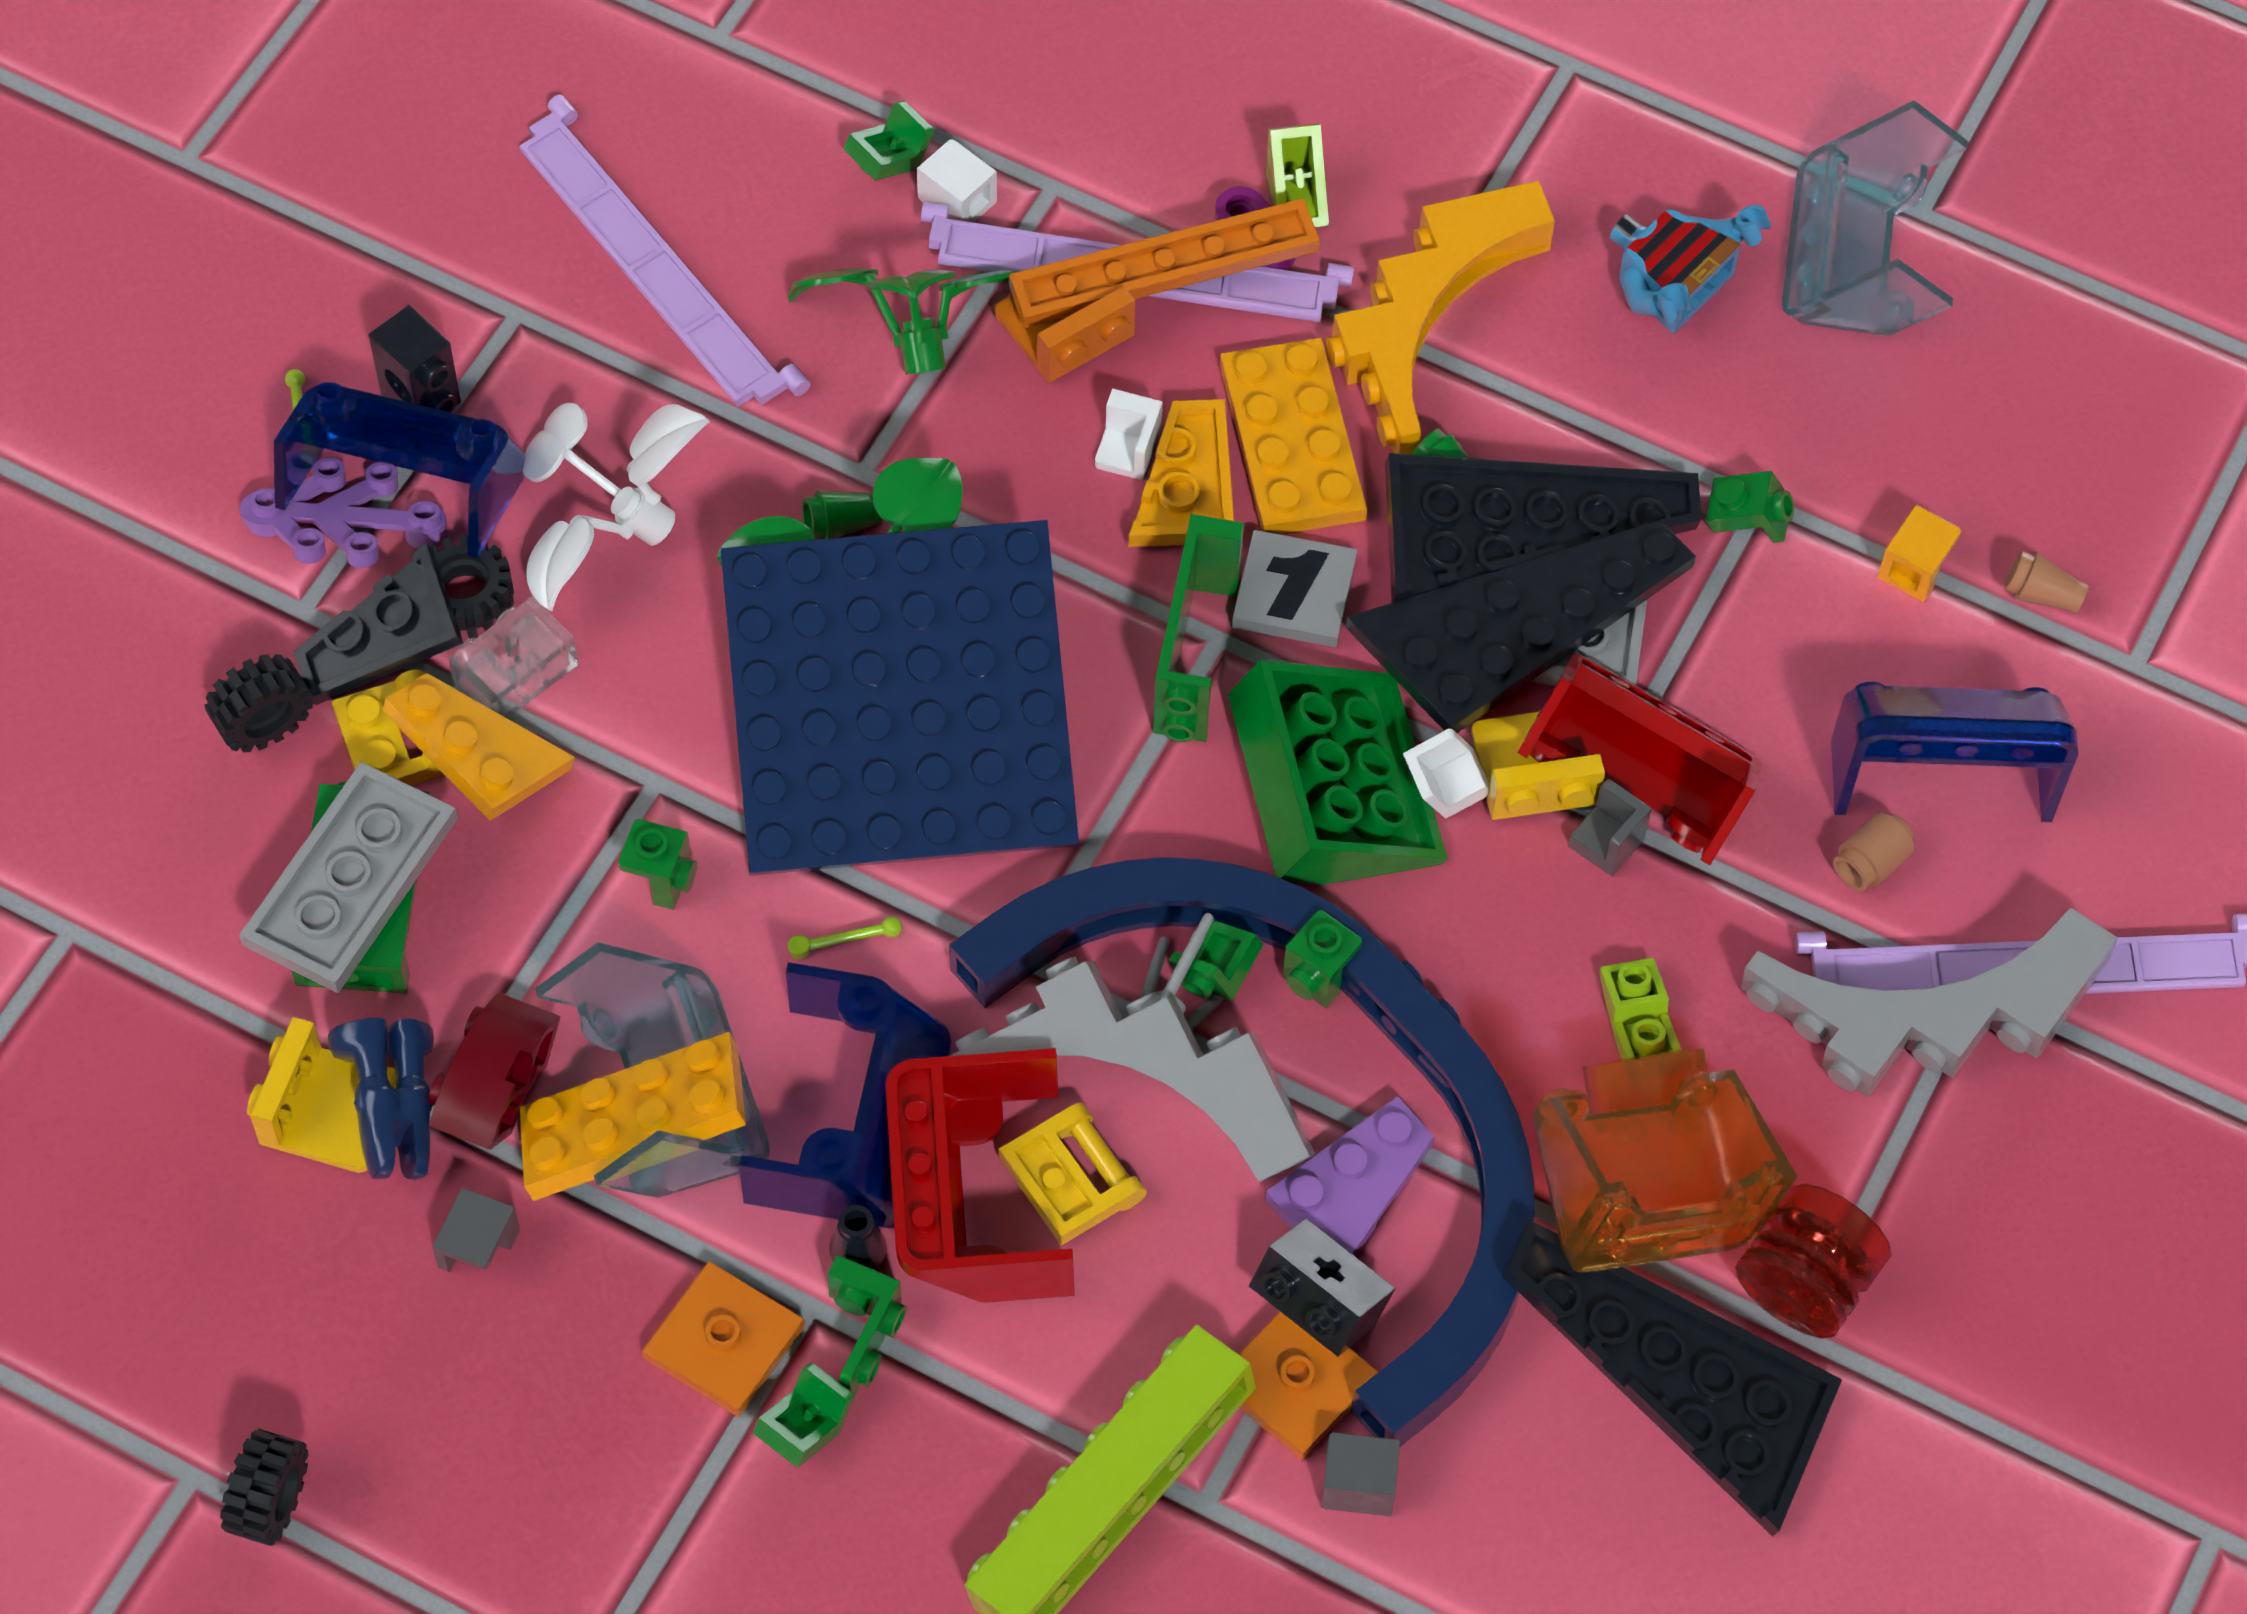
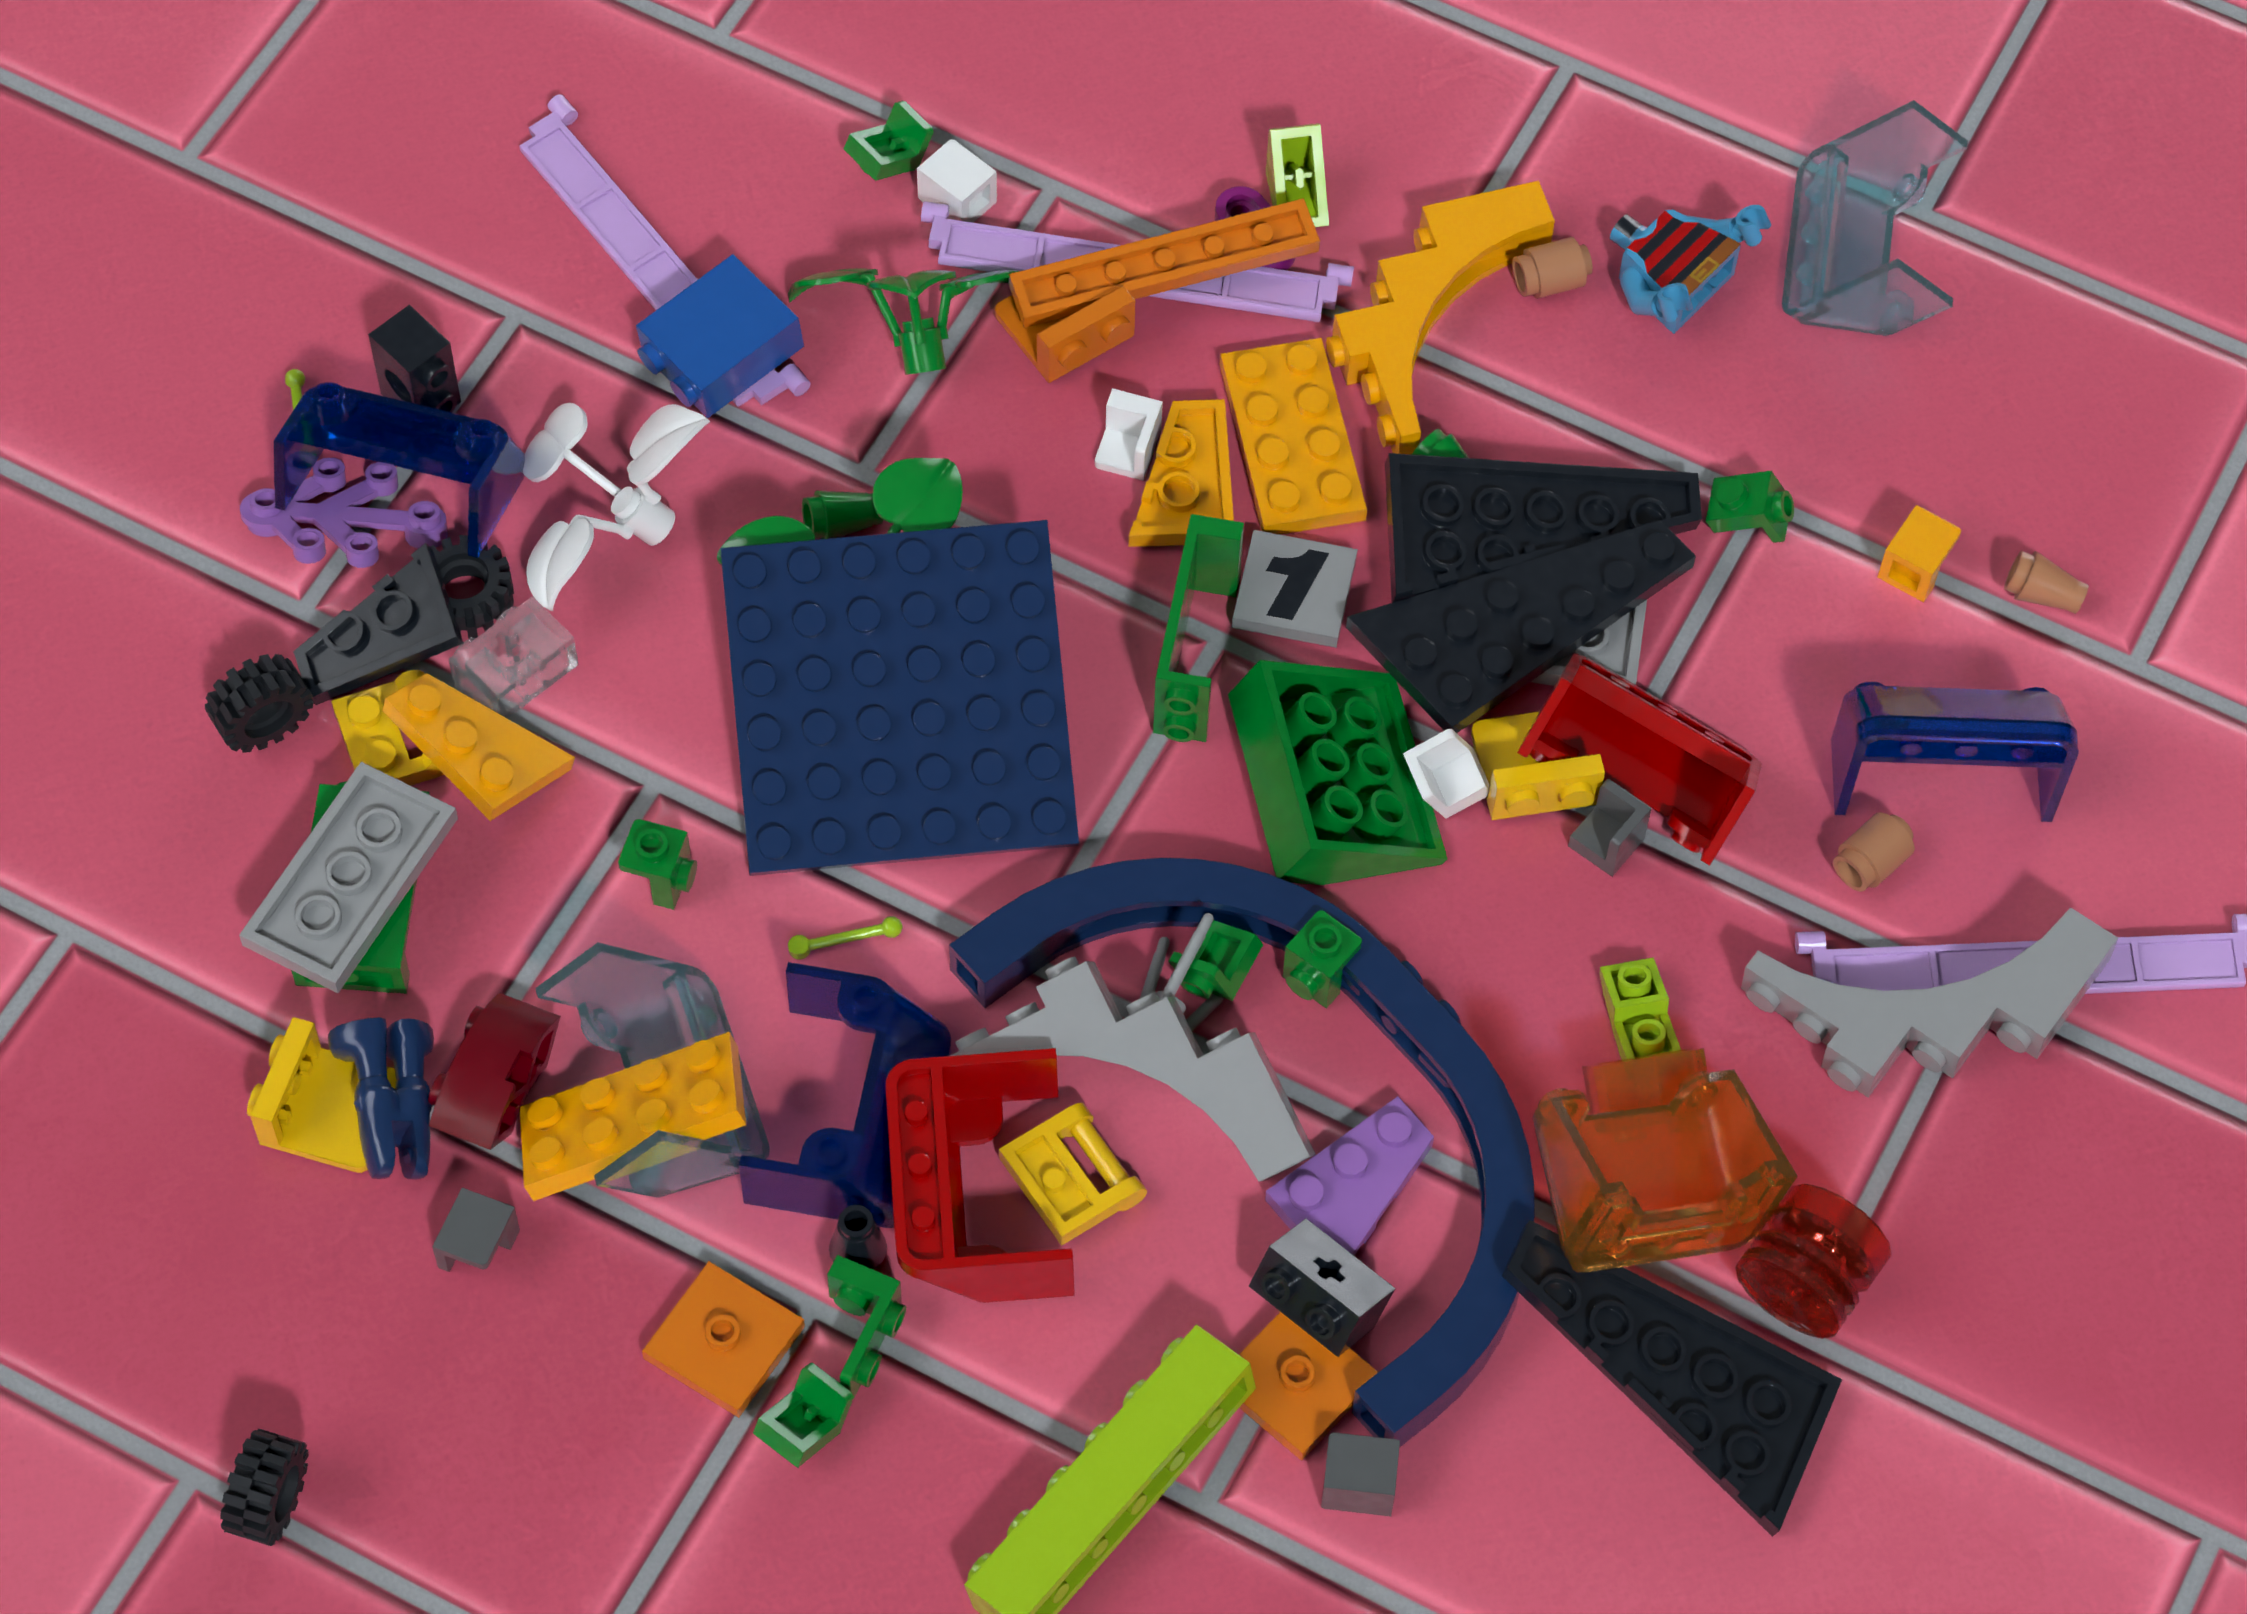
none -> blue brick [636,254,804,418]
none -> nougat brick [1512,237,1593,299]

